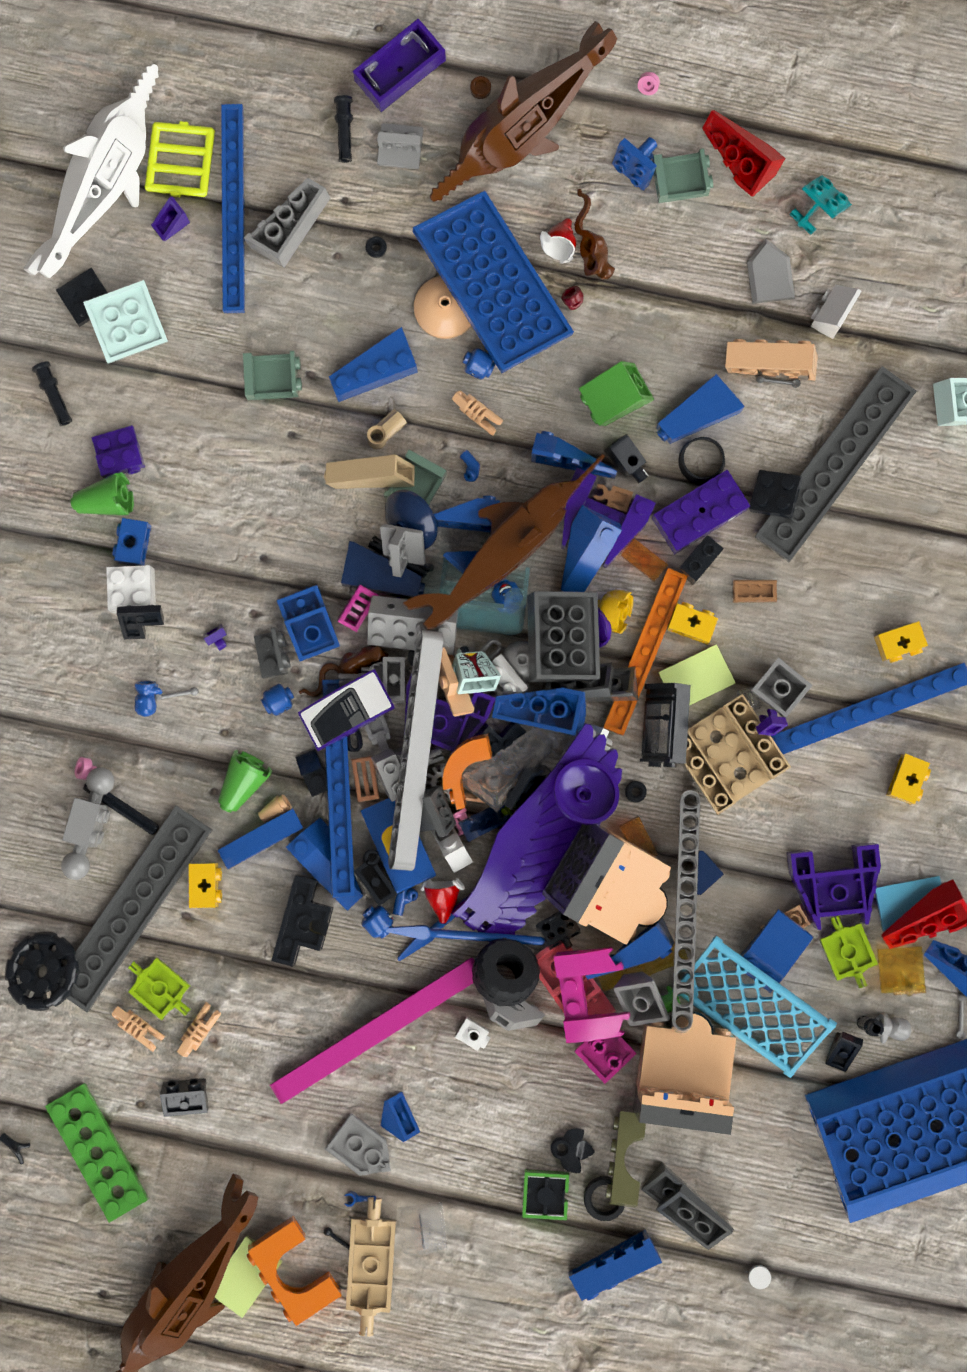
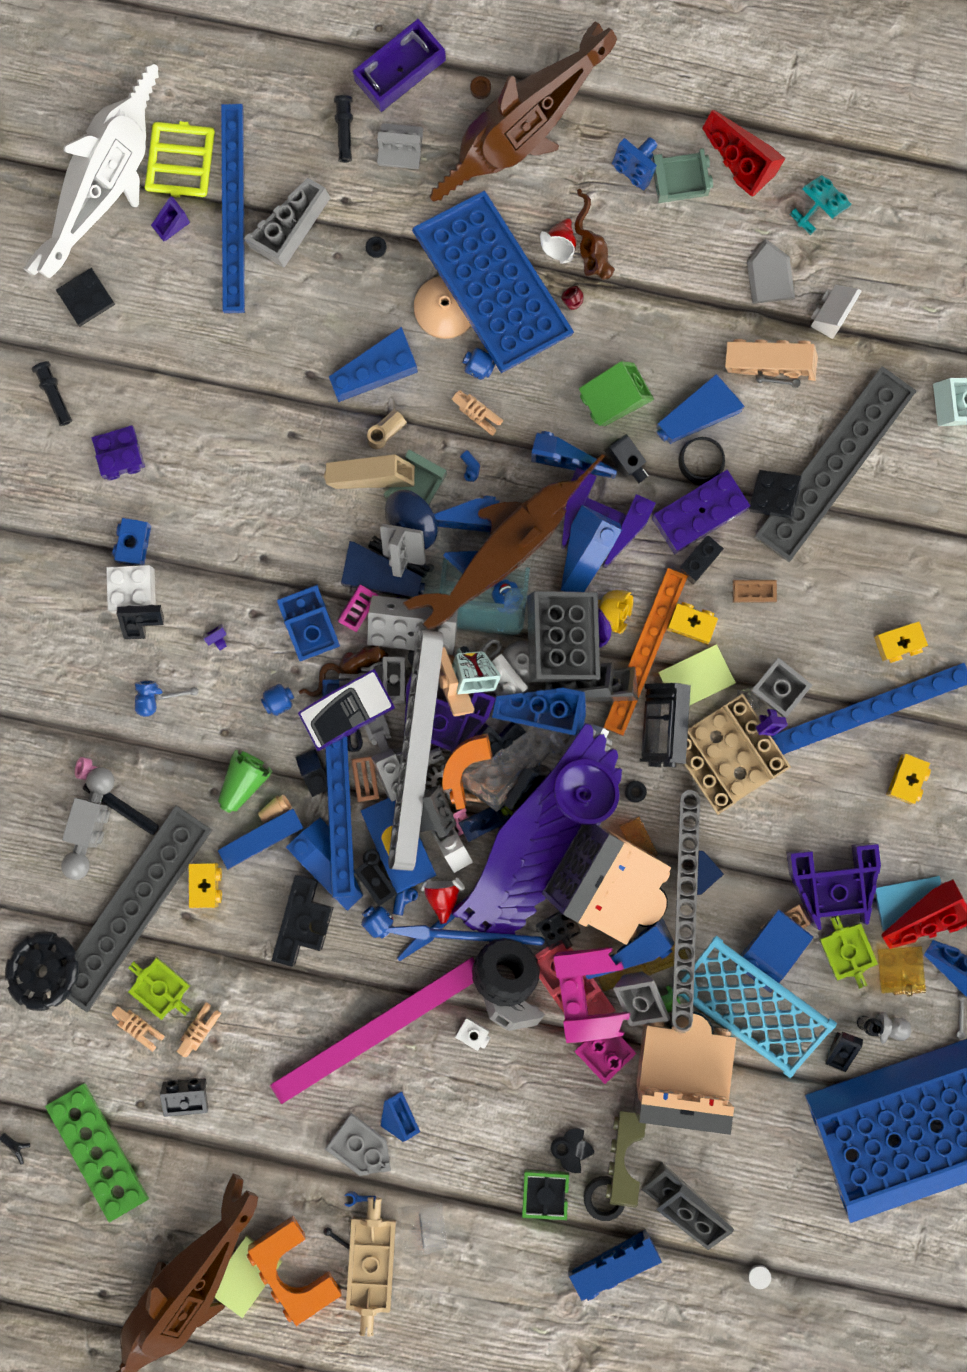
bright green cone [70,472,134,516] -> none
light aqua plate [83,280,168,364] -> none
sand green panel [243,351,302,401] -> none
dark grey bracket [254,627,291,679] -> none
medium nougat plate [593,484,633,514] -> none
clear orange plate [621,538,668,582] -> none
bright pink tile [638,72,660,95] -> none

